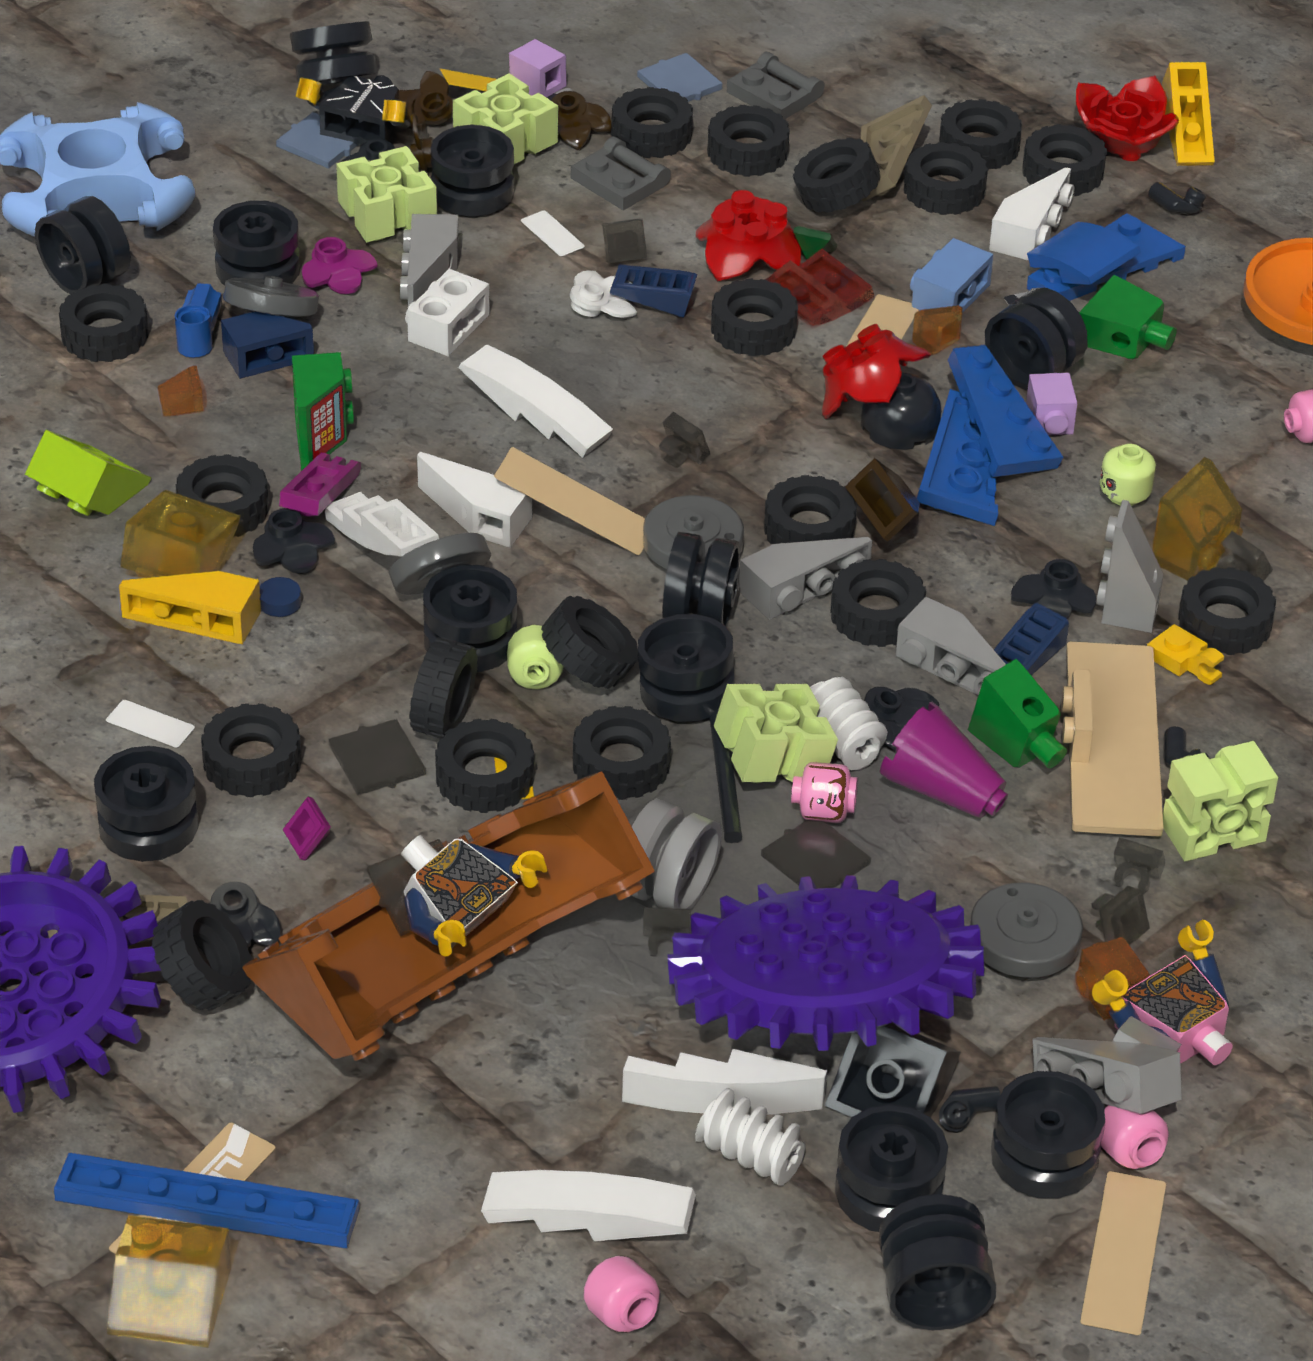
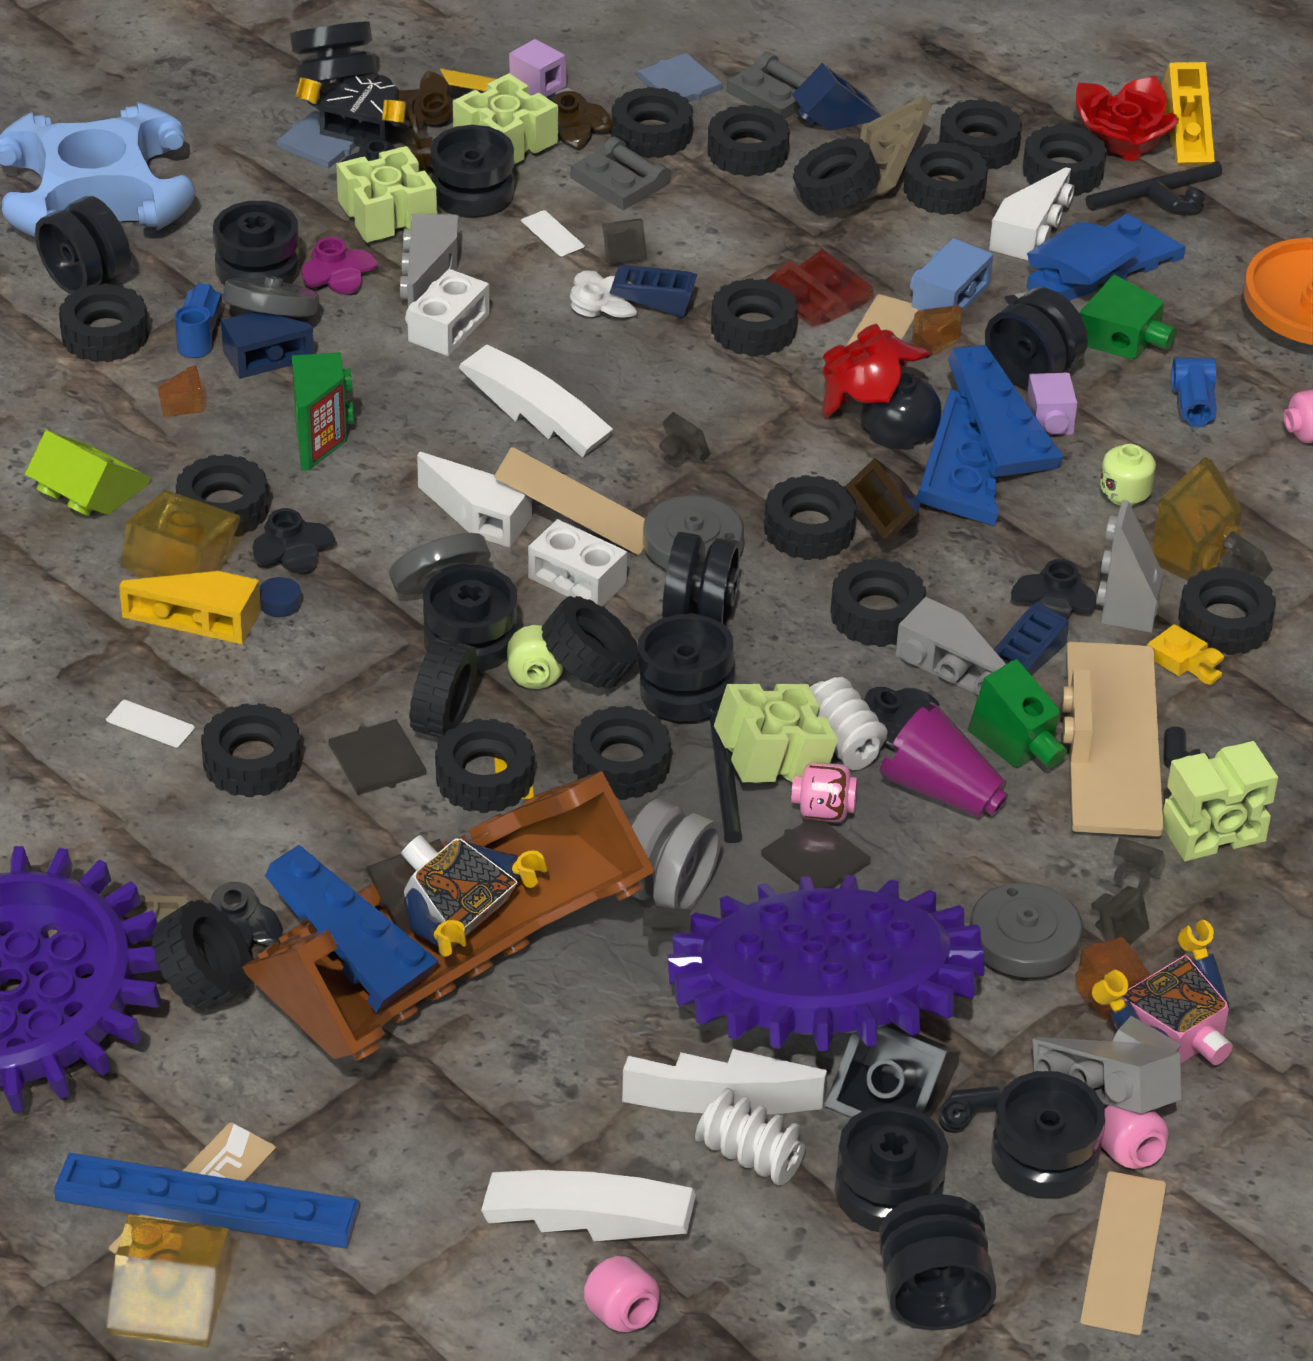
black wheel [94,746,198,862] -> none
magenta hinge [279,452,361,516] -> none
magenta slope [282,796,331,860] -> none
white slope [325,492,439,556] -> none
red brick [696,190,801,281] -> none
light grey slope [739,537,872,620] -> none
dark green slope [794,226,837,263] -> none
none -> blue wing [265,845,438,1013]
none -> white brick [528,519,627,606]
none -> dark blue slope [792,63,881,131]
none -> black bar [1086,161,1222,210]
none -> blue piece [1171,357,1217,427]

